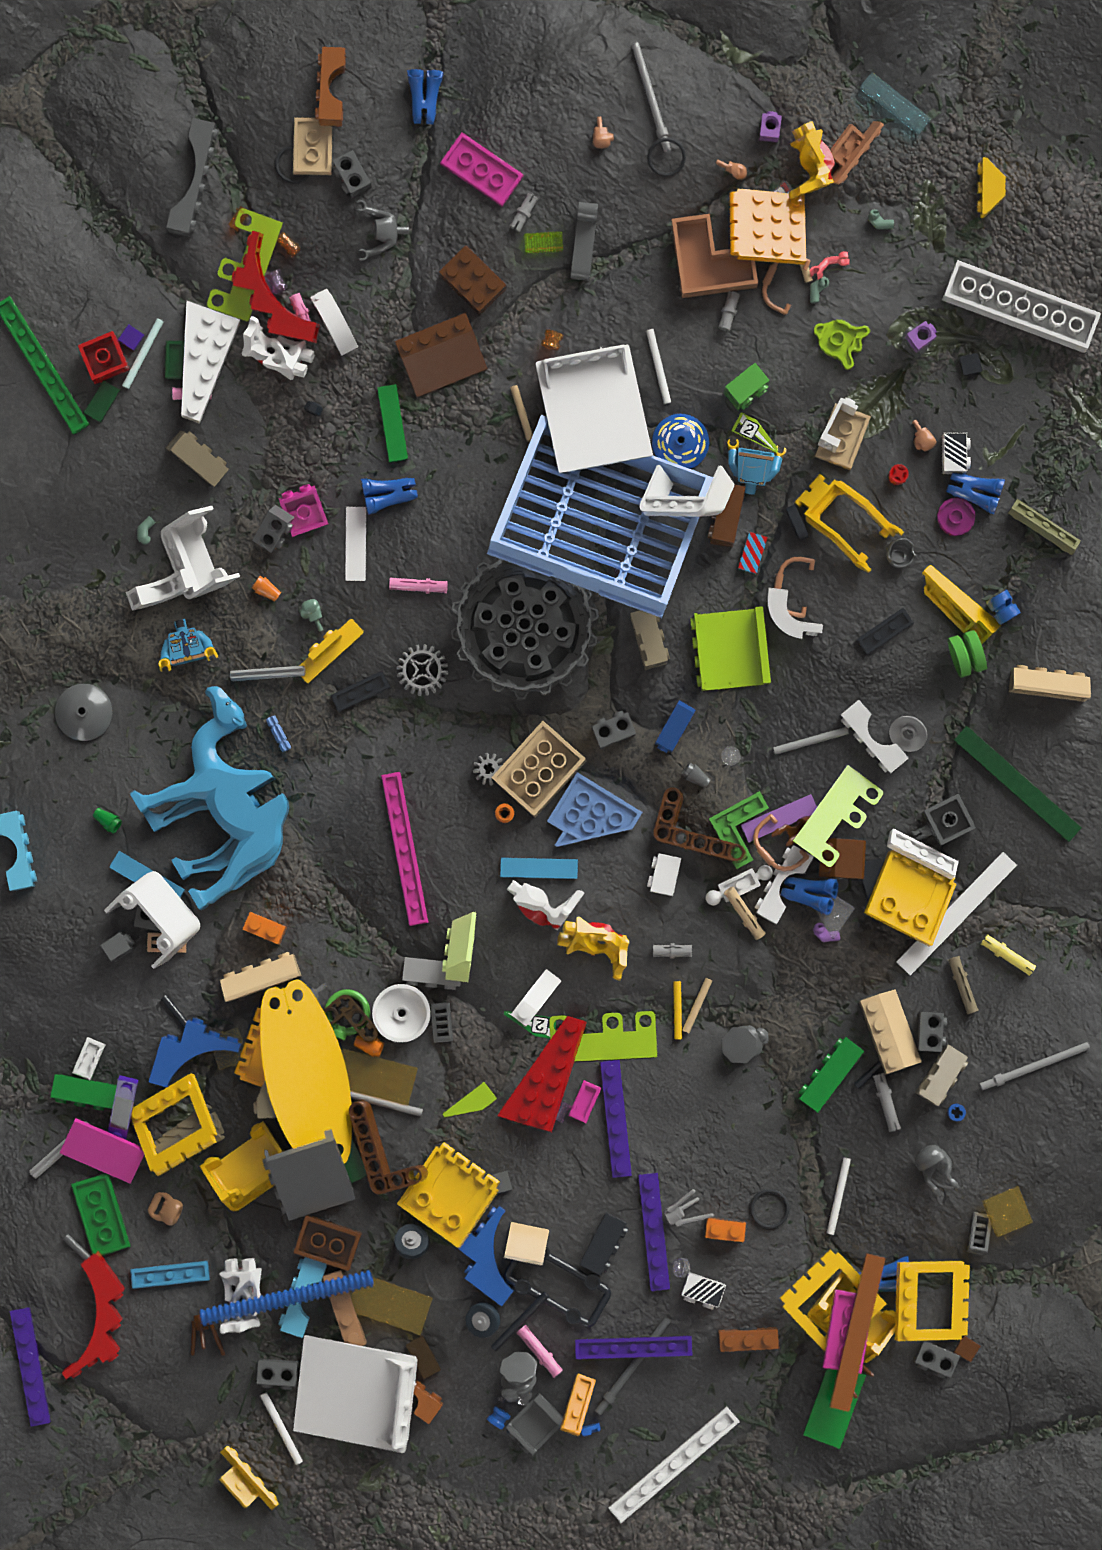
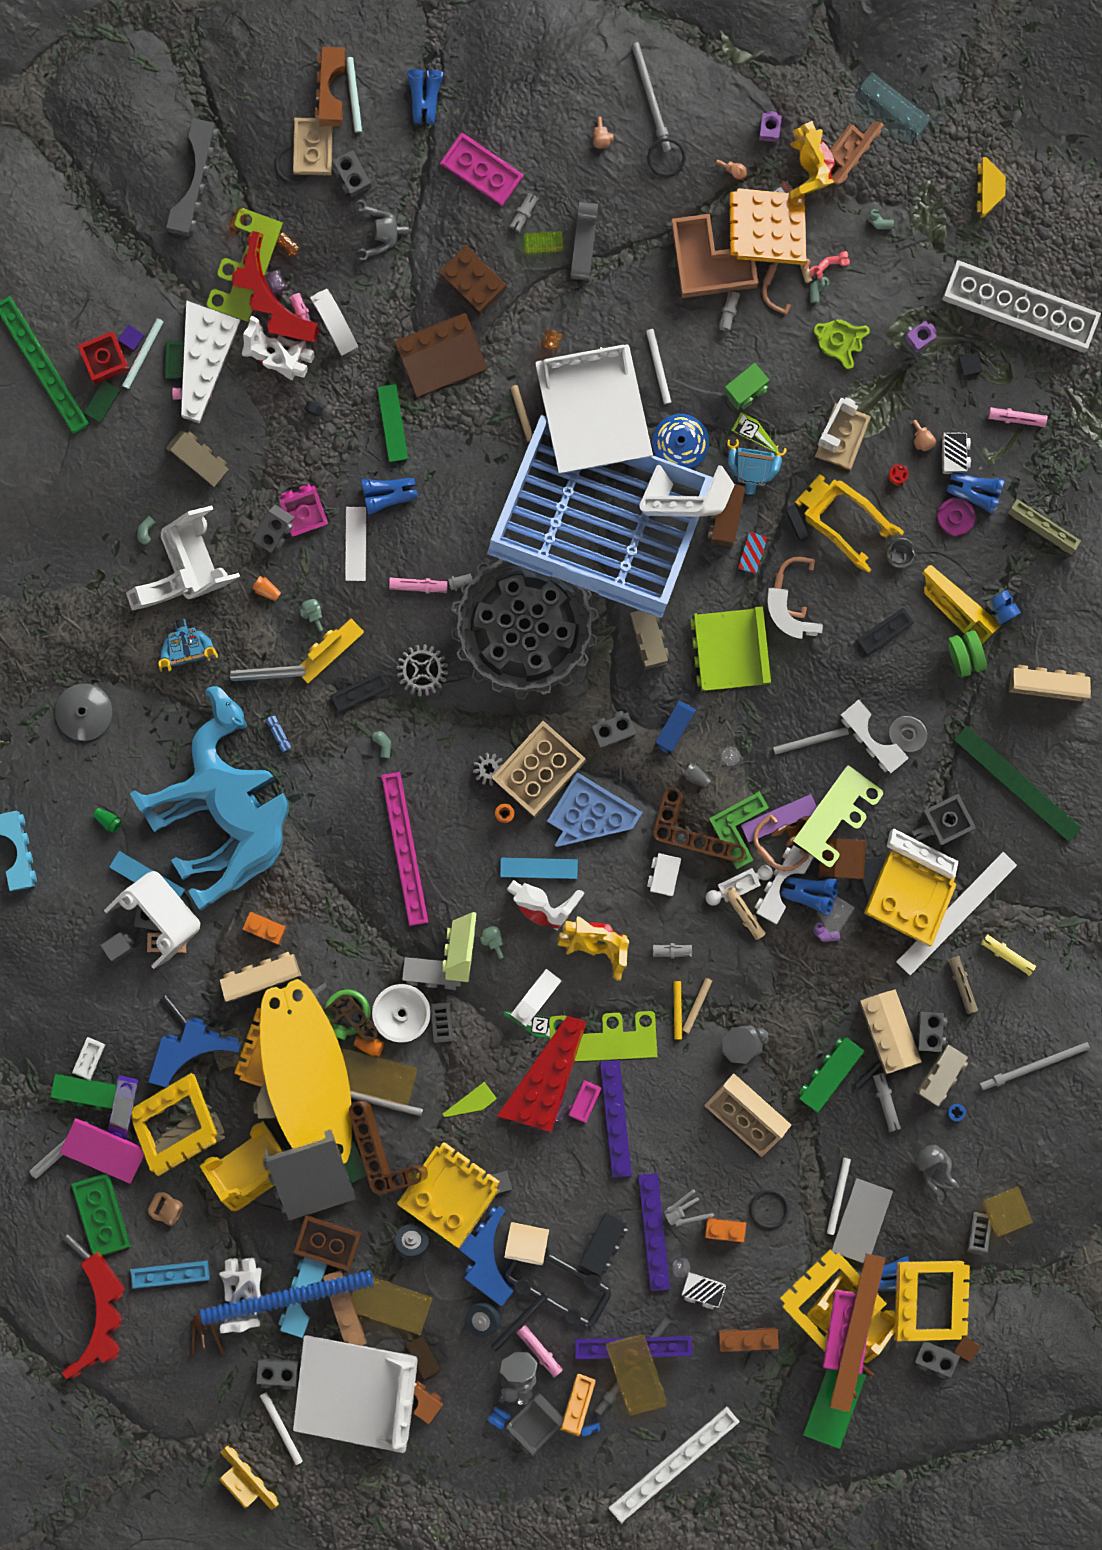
dark purple plate [10,1307,51,1427] -> none
none -> light aqua bar [345,57,362,133]
none -> sand green arm [372,731,391,758]
none -> light grey pin [448,573,472,591]
none -> sand green piece [480,926,503,959]
none -> clear yellow tile [606,1334,667,1415]
none -> tan slope [704,1073,791,1157]
none -> light grey tile [831,1178,893,1263]
none -> bright pink pin [988,407,1047,428]

